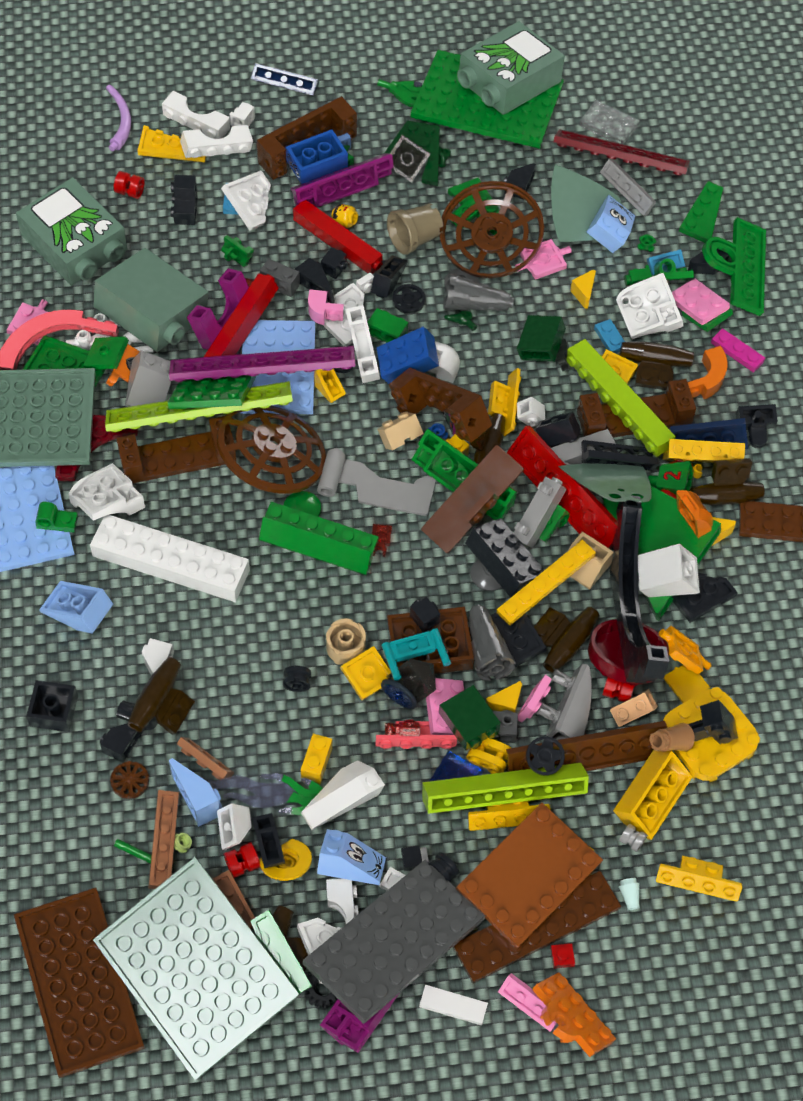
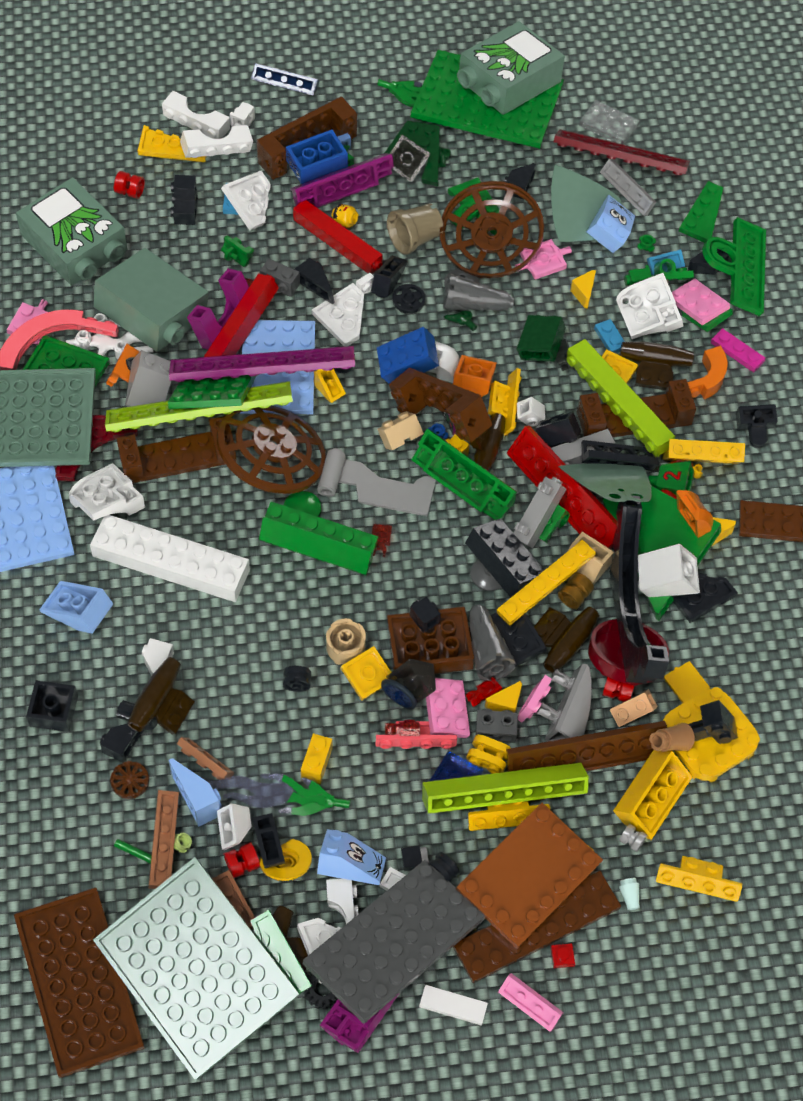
green plate [35,502,78,533] -> none
green plate [83,336,129,369] -> none
lavender animal [106,85,131,151] -> none
white wedge [301,760,385,830] -> none
bright pink brick [308,290,344,325] -> none
black brick [321,247,348,279] -> none
white arch [346,305,380,383] -> none
green brick [367,308,409,343] -> none
teal plate [381,628,451,680] -> none
reddish brown bracket [421,445,524,554] -> none
dark green brick [439,685,501,751] -> none
black wheel [526,736,565,775] -> none
orange plate [532,972,616,1057] -> none
light orange plate [658,626,711,675] -> none
dark blue wing [670,418,748,449] -> none
dark brown plate [689,458,765,505] -> none
none -> orange slope [453,355,497,397]
none -> red plate [466,677,503,707]
none -> pearl gold wheel [558,573,594,609]

